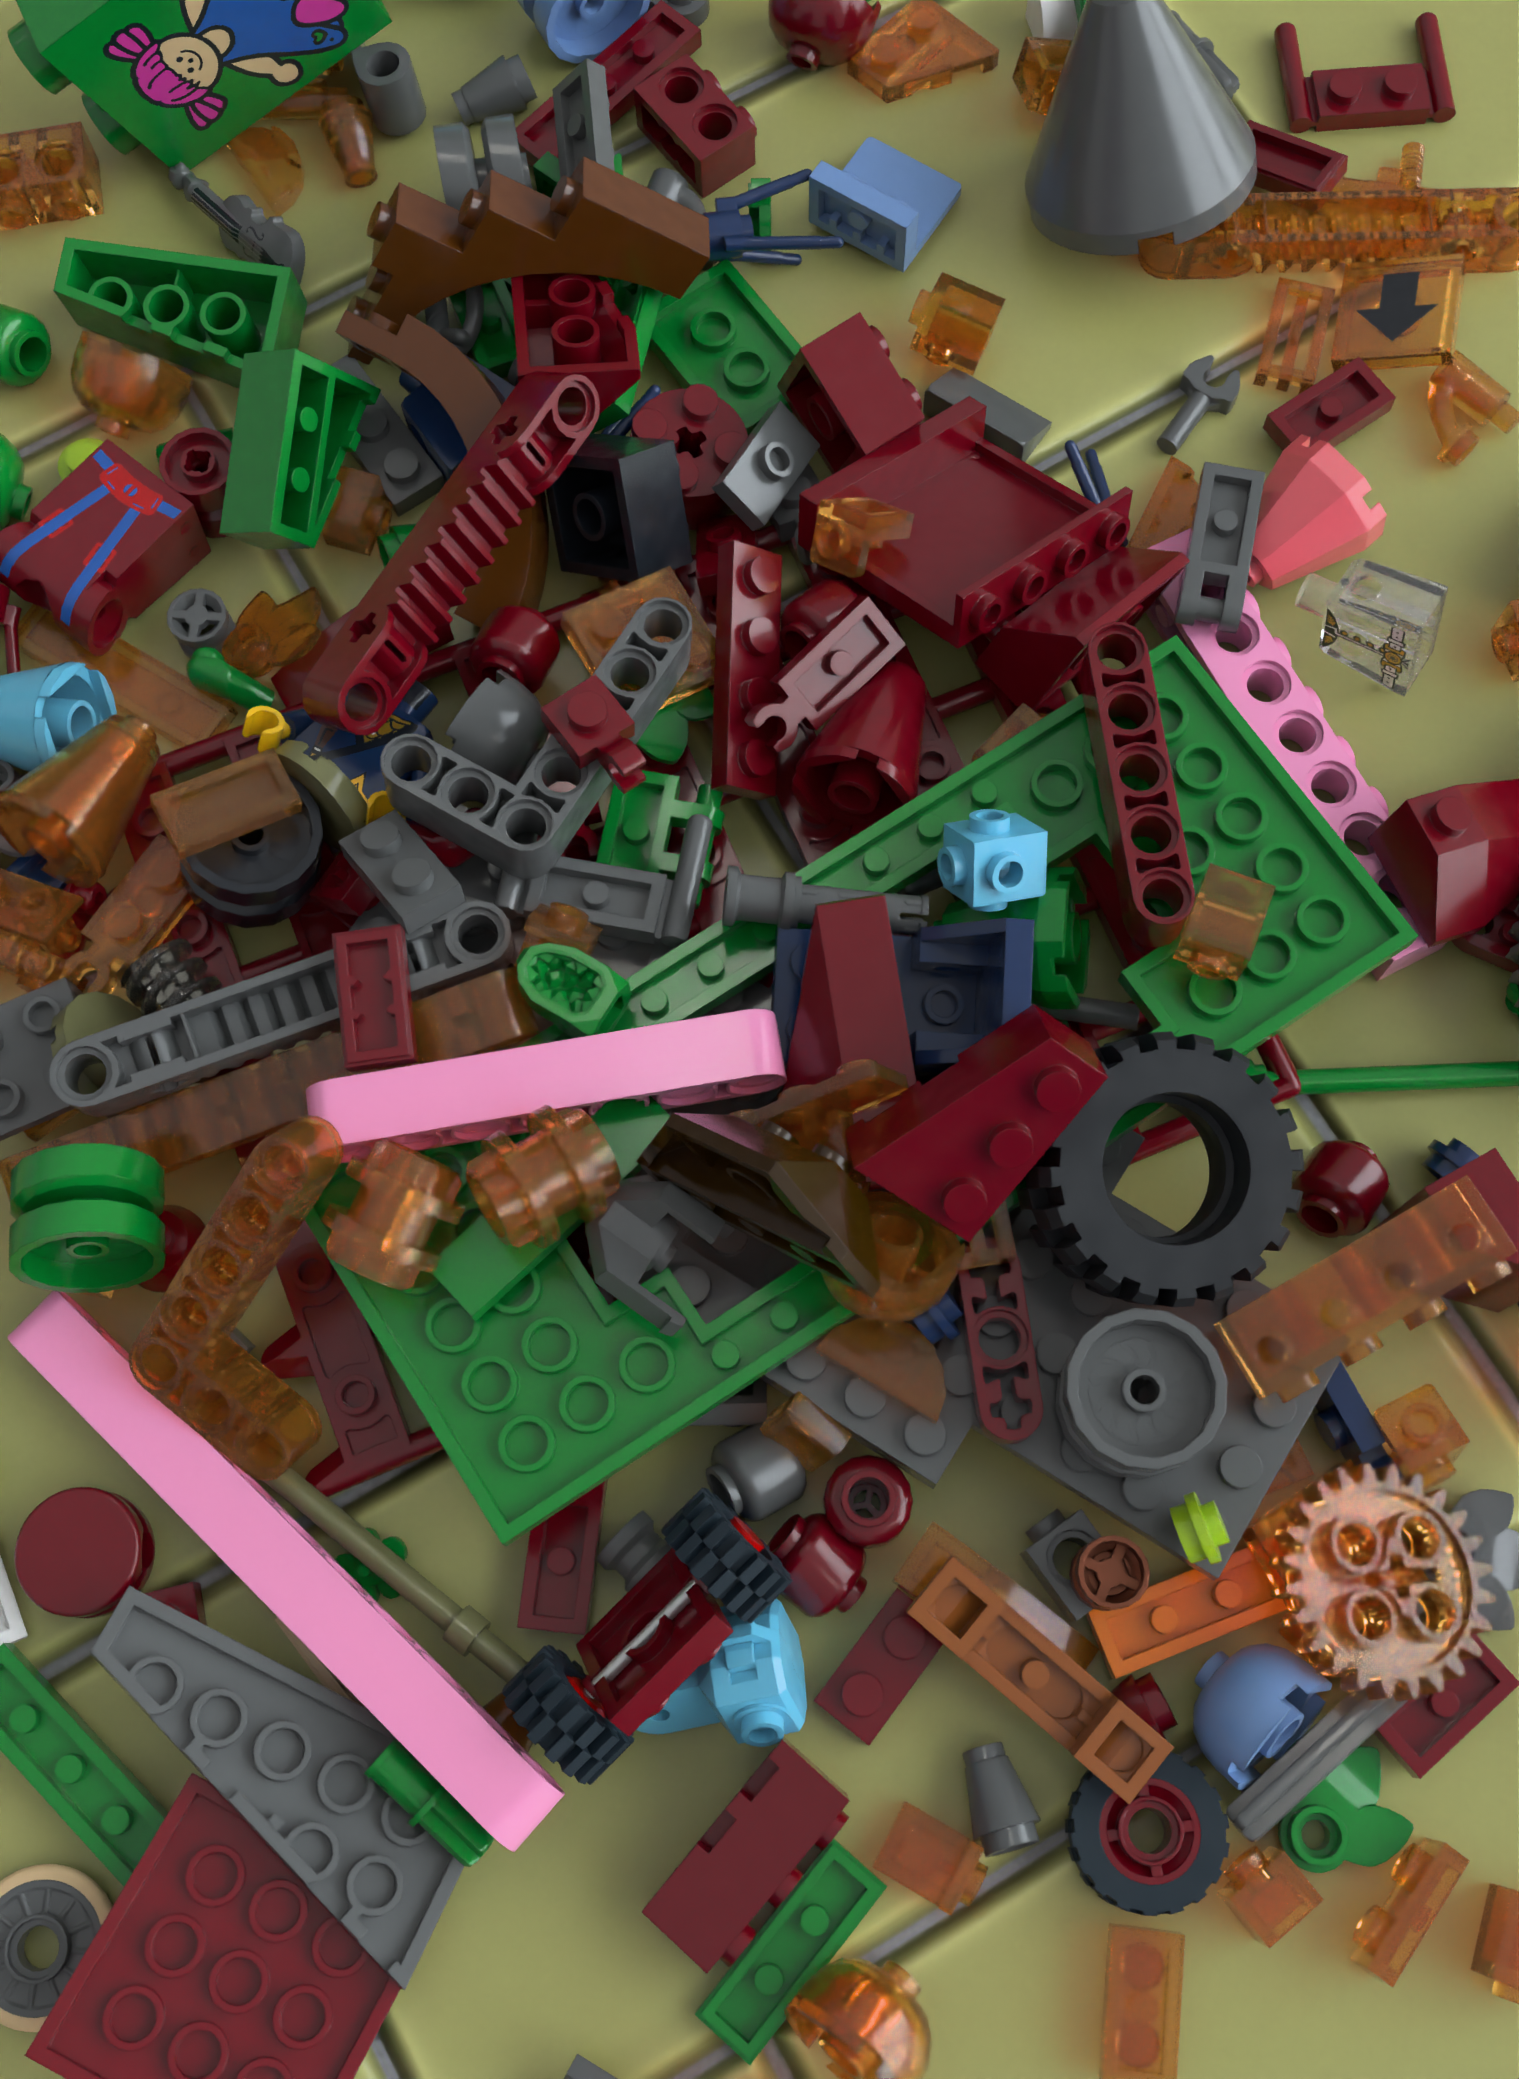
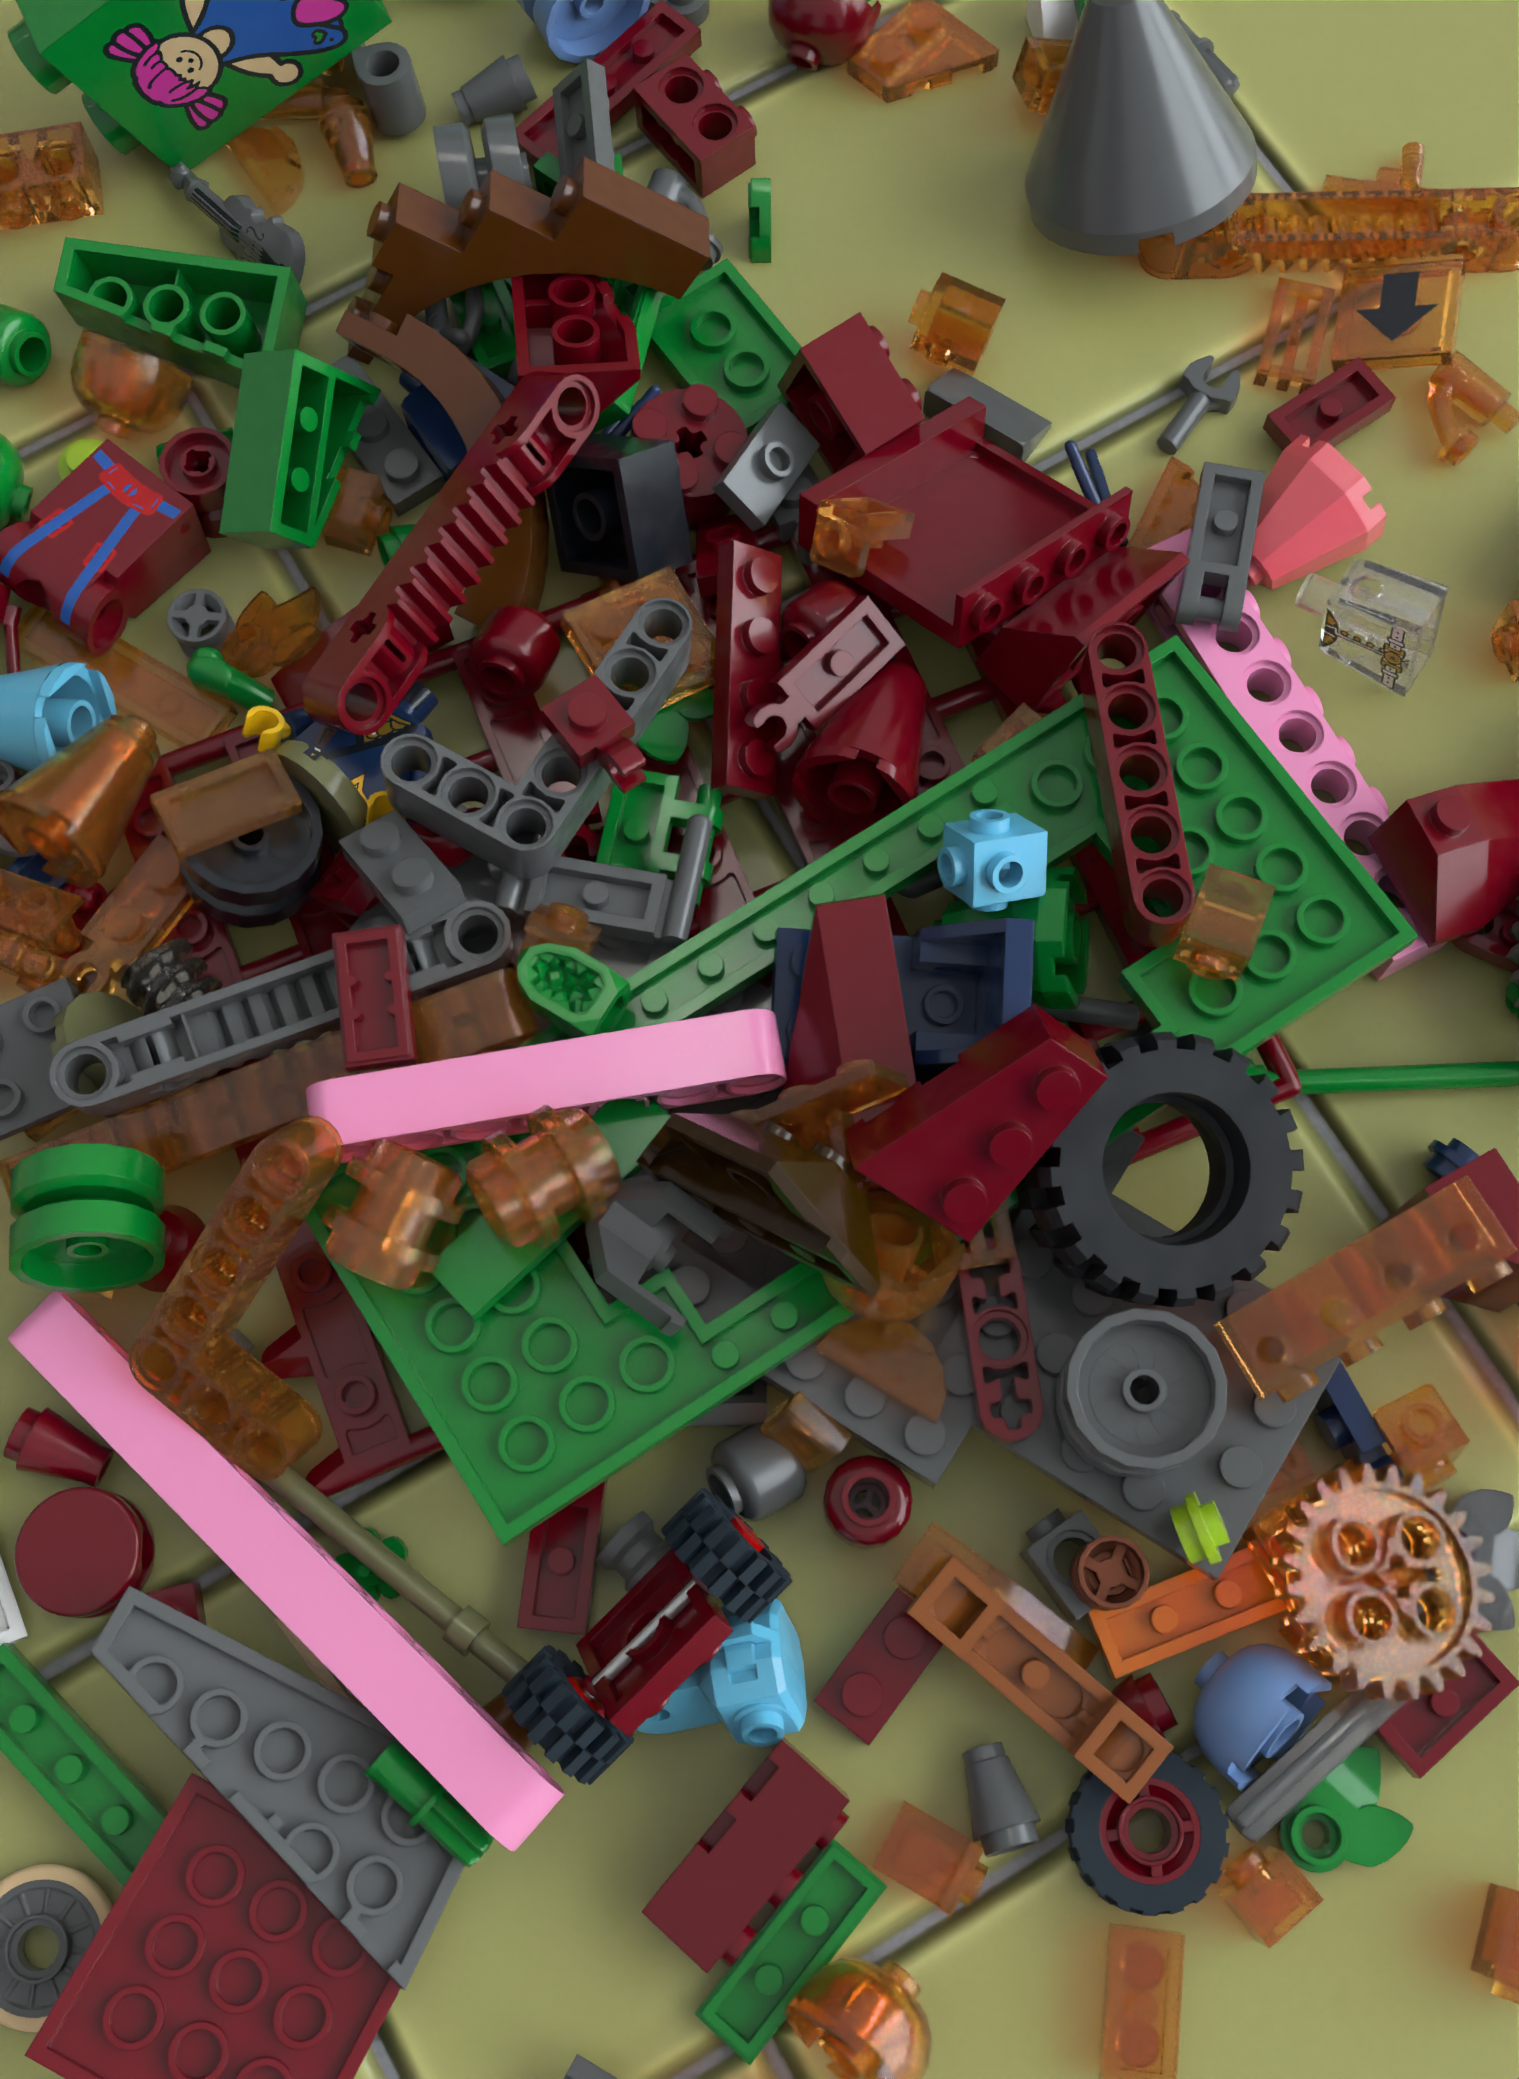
dark grey cylinder [445,669,549,786] -> none
dark blue plant [702,169,844,266] -> none
dark grey pin [722,865,929,936] -> none
dark red head [768,1513,867,1617] -> none
medium blue bracket [809,137,961,273] -> none
dark blue plate [901,1276,964,1344] -> none
dark red tile [1247,120,1348,210] -> none
dark red plate [1274,12,1456,133] -> none
dark red head [1291,1140,1390,1238] -> none
clear orange plate [1350,1837,1470,1987] -> none
none -> dark red cone [4,1407,114,1488]

